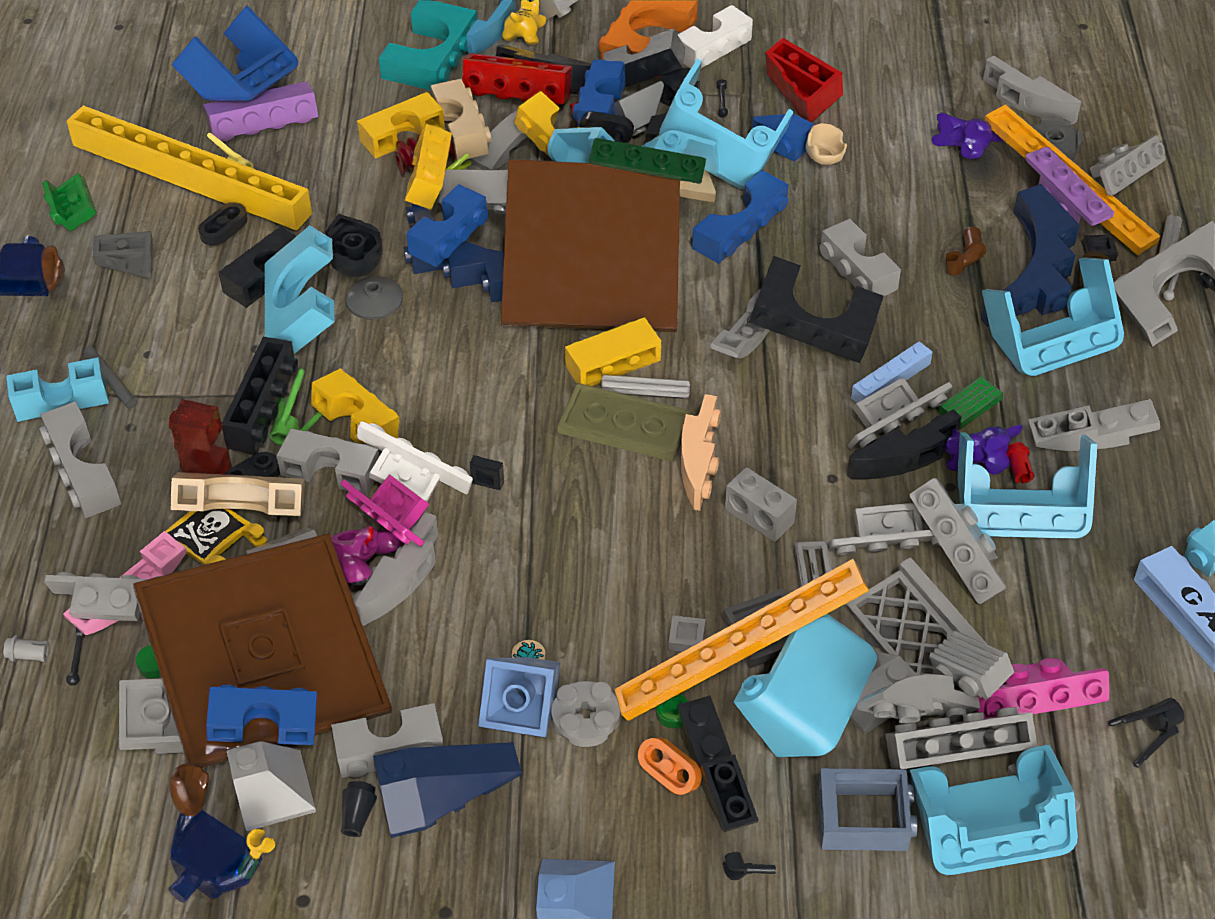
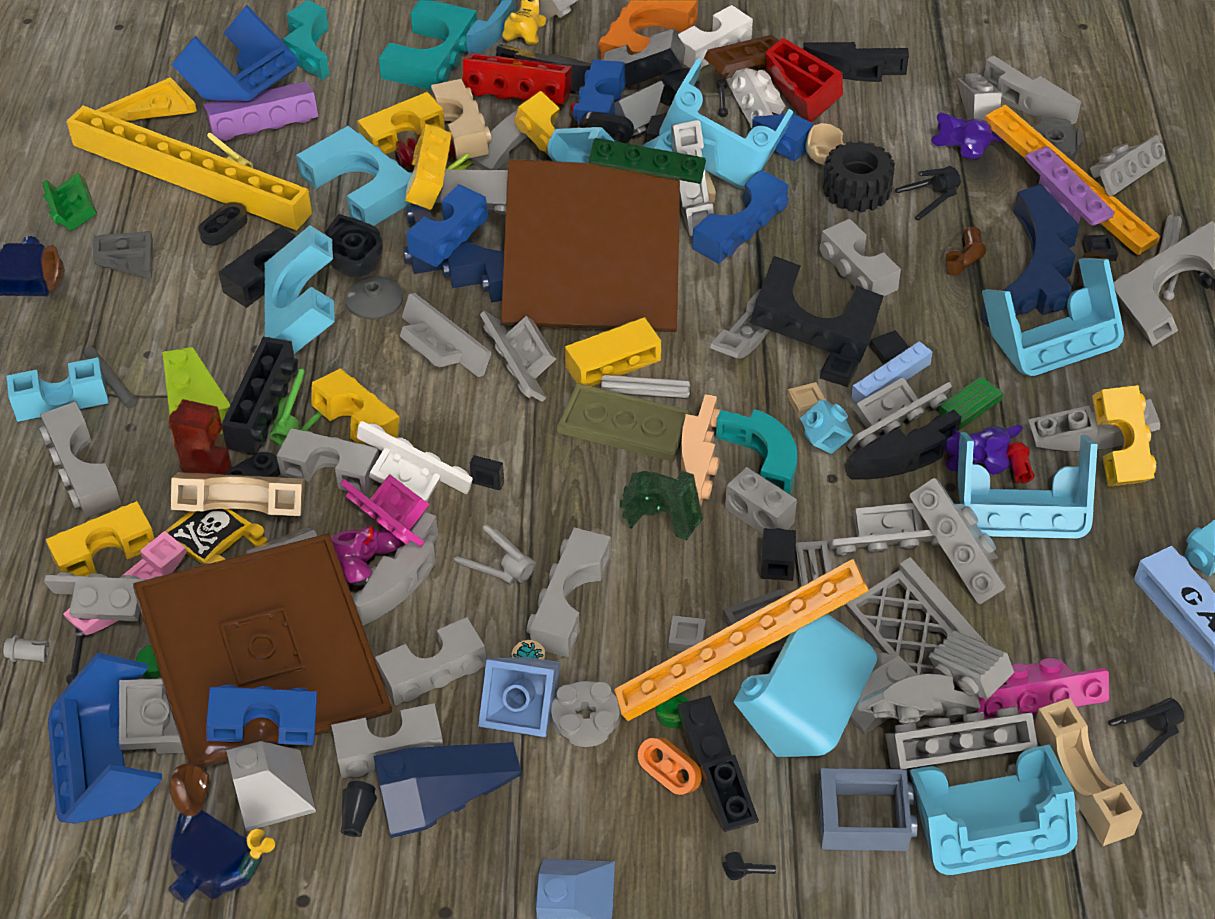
none -> yellow arch [45,501,155,577]
none -> blue windscreen [48,653,163,824]
none -> yellow wing [97,77,197,121]
none -> lime wedge [162,347,230,442]
none -> teal arch [283,0,330,80]
none -> medium azure arch [296,126,412,226]
none -> light grey arch [375,617,486,706]
none -> light grey bracket [400,293,491,377]
none -> light grey plant [454,525,536,584]
none -> light grey bracket [480,310,557,402]
none -> light grey arch [527,527,611,658]
none -> clear green tile [620,471,703,540]
none -> light grey slope [671,119,714,236]
none -> reddish brown hinge [704,35,779,79]
none -> teal arch [716,409,798,495]
none -> white bracket [725,68,786,128]
none -> black brick [761,528,796,581]
none -> tan tile [787,382,826,418]
none -> medium azure brick [800,399,854,454]
none -> black slope [803,42,909,82]
none -> black tile [820,352,859,387]
none -> black tyre [823,141,895,212]
none -> black tile [869,330,910,364]
none -> black plant [895,166,961,221]
none -> light grey slope [957,73,1001,120]
none -> tan arch [1034,698,1143,846]
none -> yellow arch [1092,385,1156,487]

